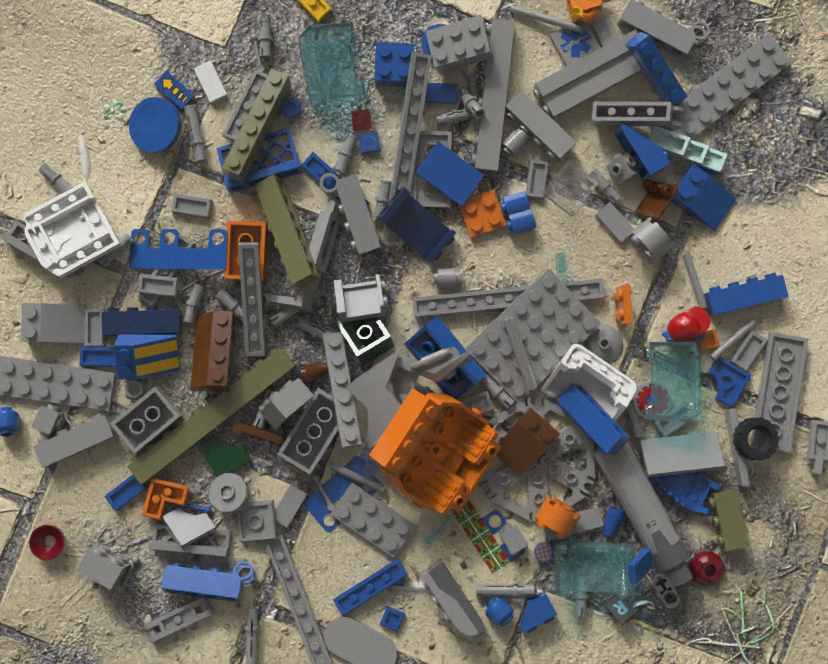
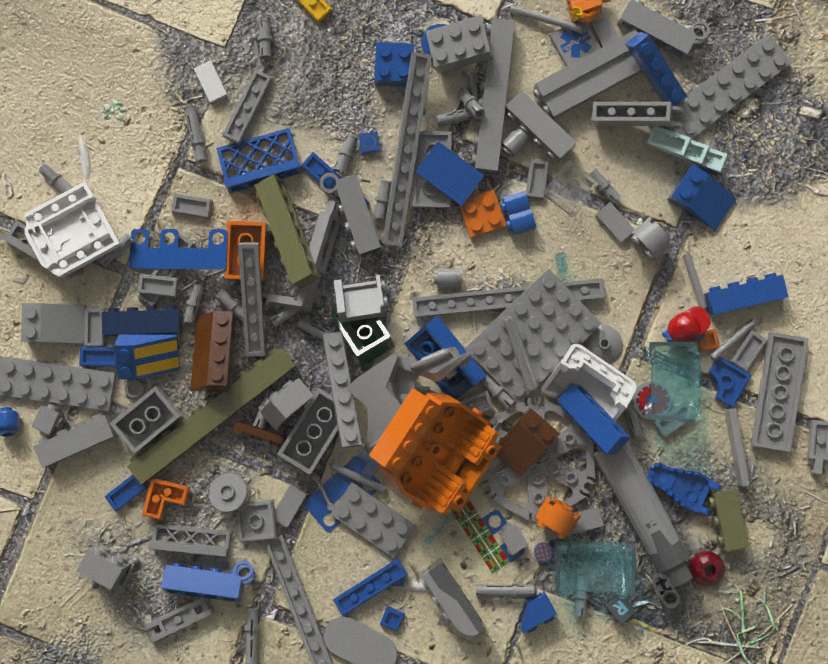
dark red piece [29,524,66,560] -> none
blue piece [129,97,182,153] -> none
blue tile [154,70,195,110] -> none
tile [162,507,216,549] -> none
blue hinge [172,503,212,514] -> none
dark green tile [199,436,252,478] -> none
olive brick [222,69,292,183] -> none
blue tile [282,99,301,119] -> none
clear light blue windscreen [298,23,368,109] -> none
reddish brown cone [299,362,328,383] -> none
clear red tile [351,109,372,131] -> none
dark blue panel [377,187,456,262] -> none
blue tile [425,83,457,104] -> none
blue head [485,597,514,627] -> none
blue cone [603,506,625,537] -> none
light grey brick [606,152,641,185] -> none
orange plate [613,284,633,326] -> none
blue slope [614,124,670,182] -> none
blue tile [628,548,653,584] -> none
reddish brown hinge [635,179,680,220] -> none
light grey tile [639,431,725,478] -> none
black tyre [733,417,779,461] -> none

